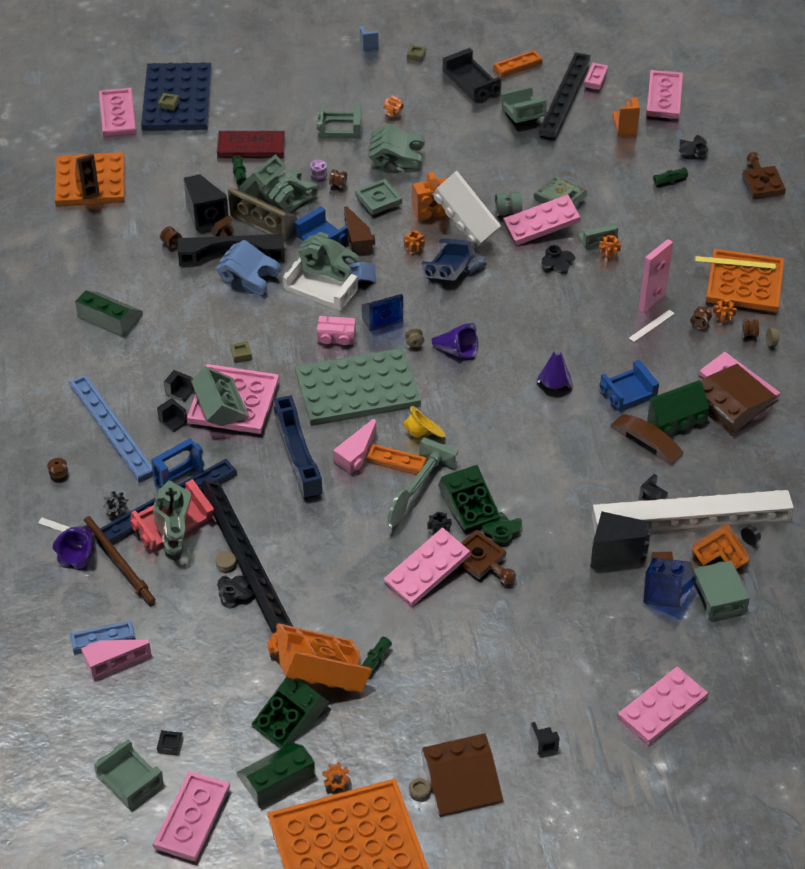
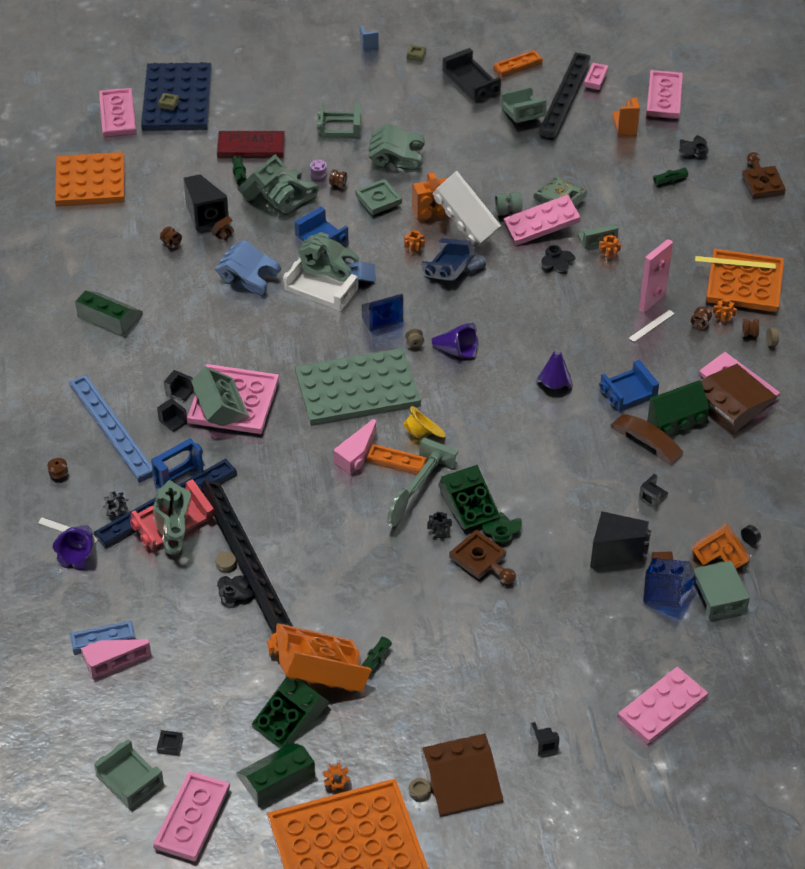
reddish brown slope [75,153,100,200] -> none
reddish brown bar [84,516,156,604] -> none
black arch [178,234,285,265] -> none
dark tan slope [228,188,297,242] -> none
olive tile [230,341,252,362] -> none
dark blue arch [273,395,323,498] -> none
bright pink brick [317,316,356,345] -> none
reddish brown slope [344,207,375,254] -> none
orange gear [384,95,404,117] -> none
bright pink plate [384,528,471,607] -> none
white brick [592,490,794,533] -> none

